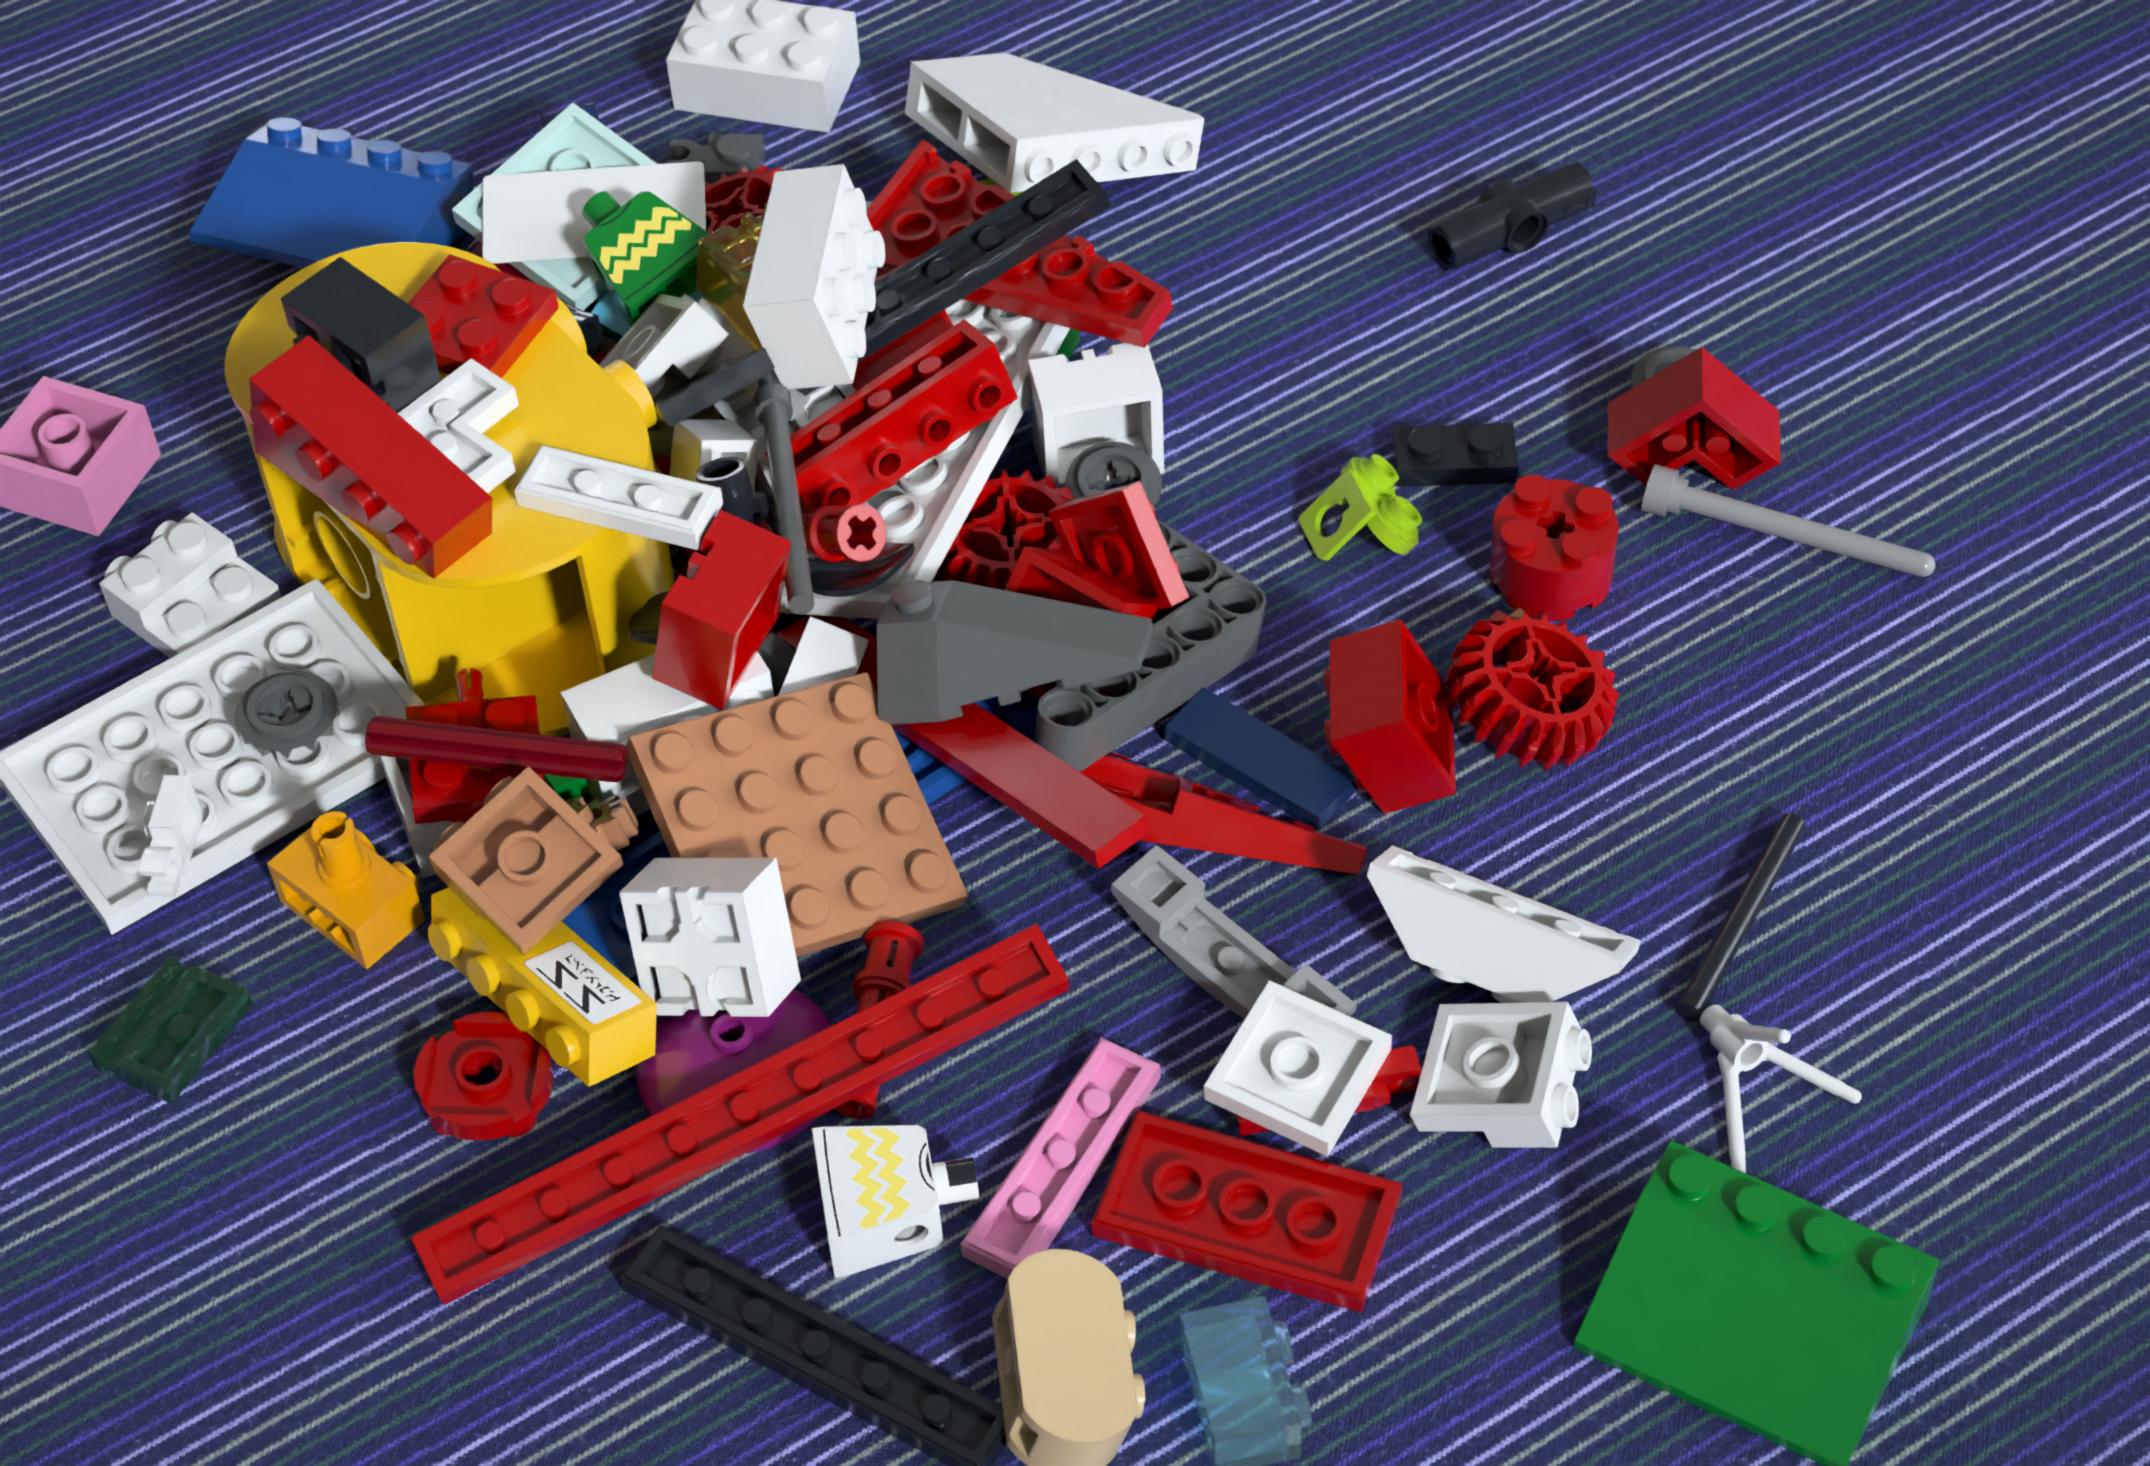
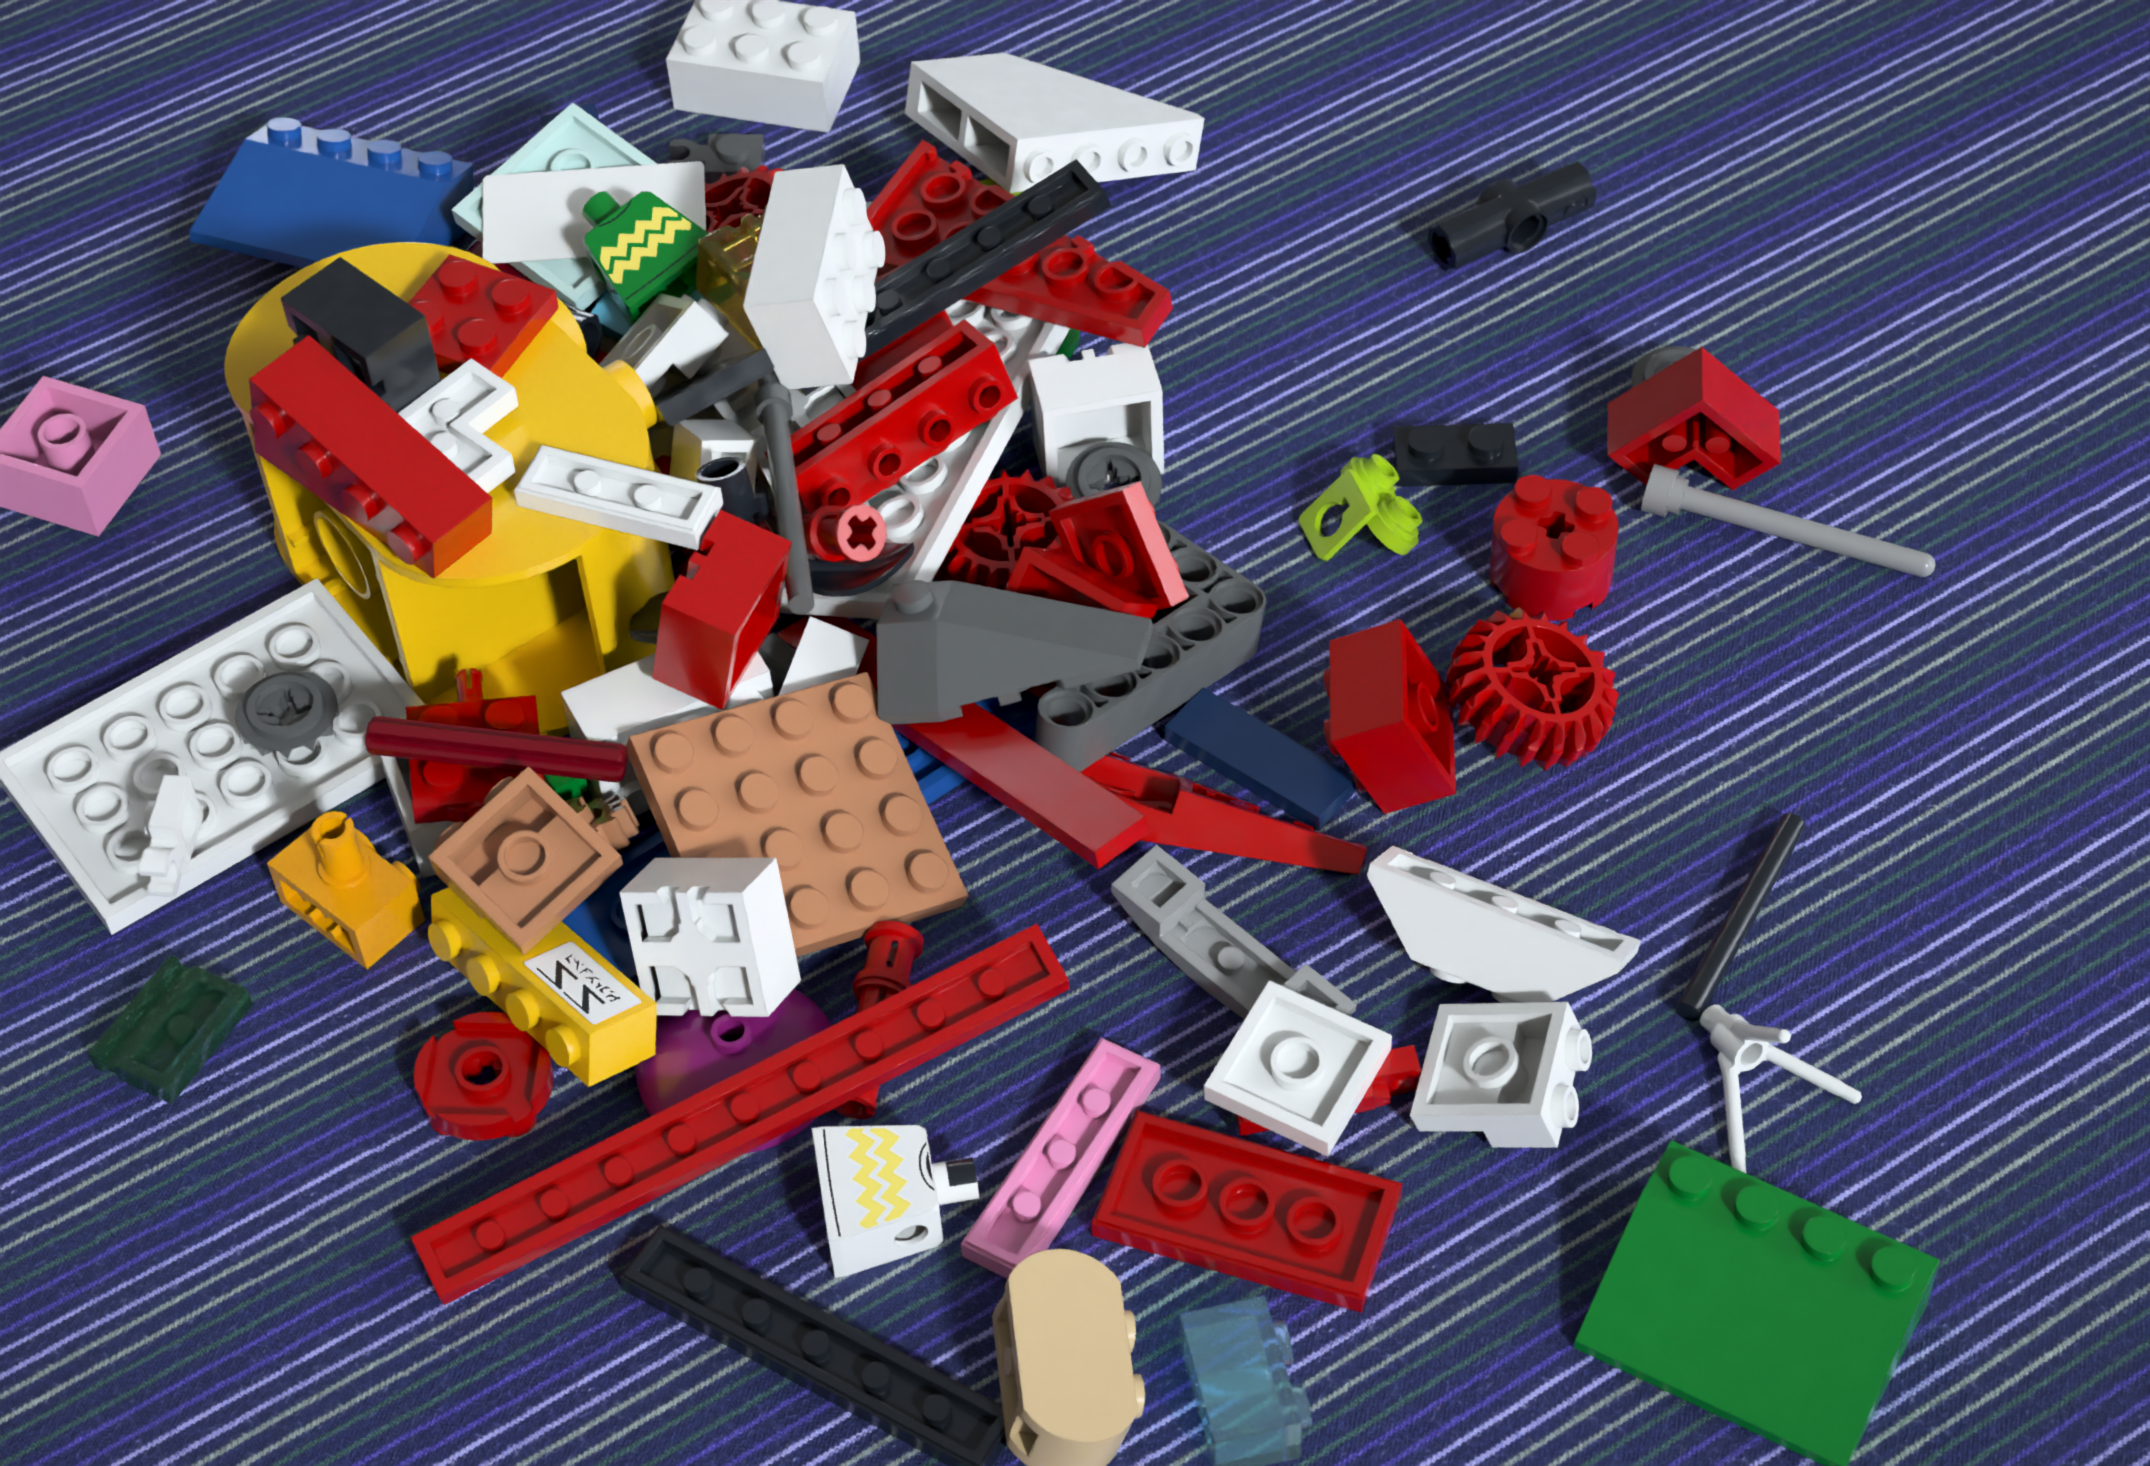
white plate [99,512,282,658] -> none

